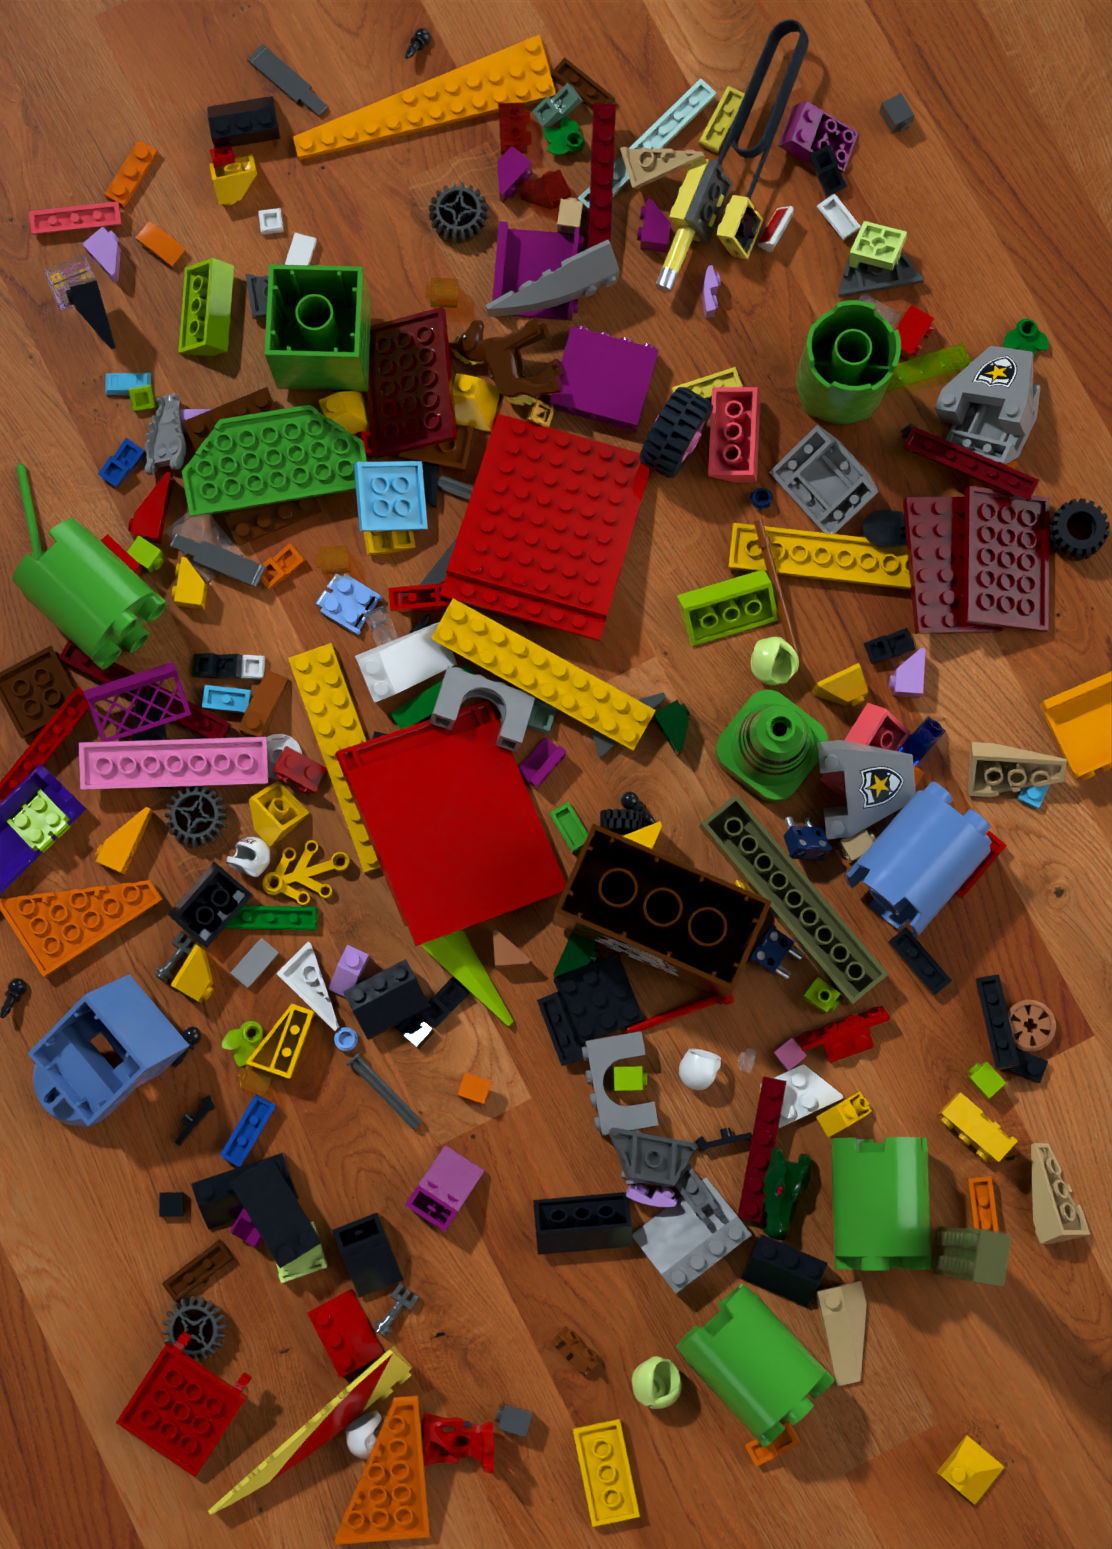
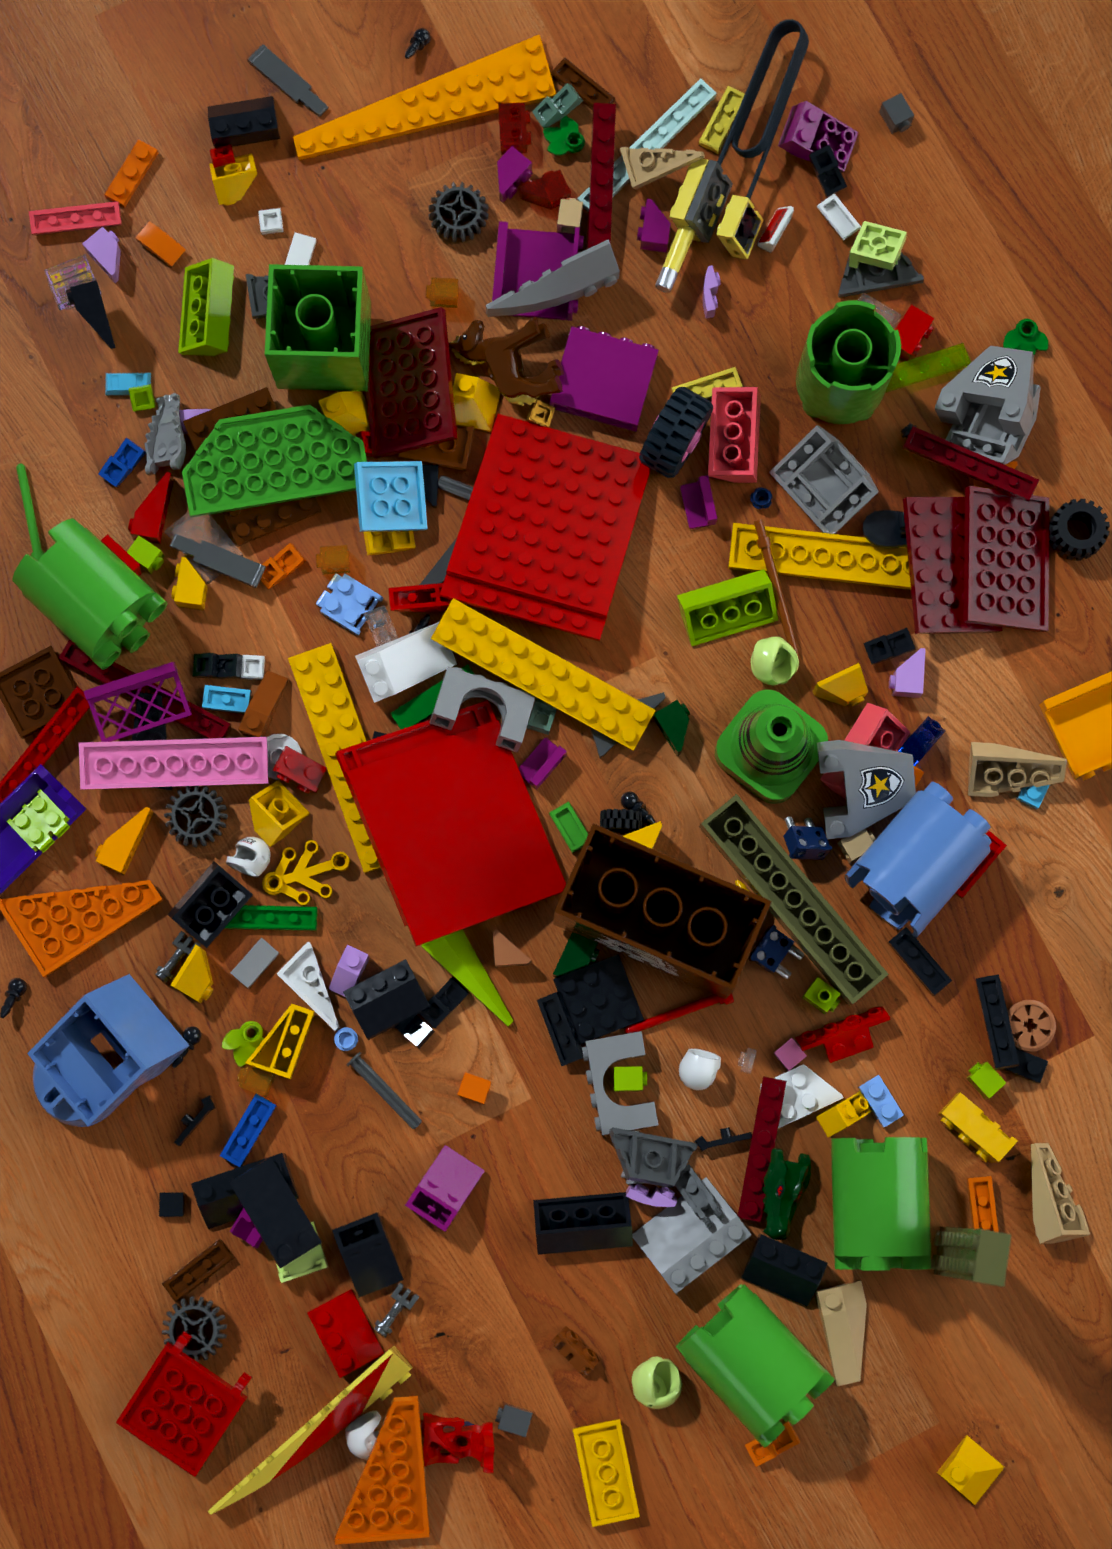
none -> magenta panel [680,475,717,529]
none -> light blue plate [858,1075,904,1128]

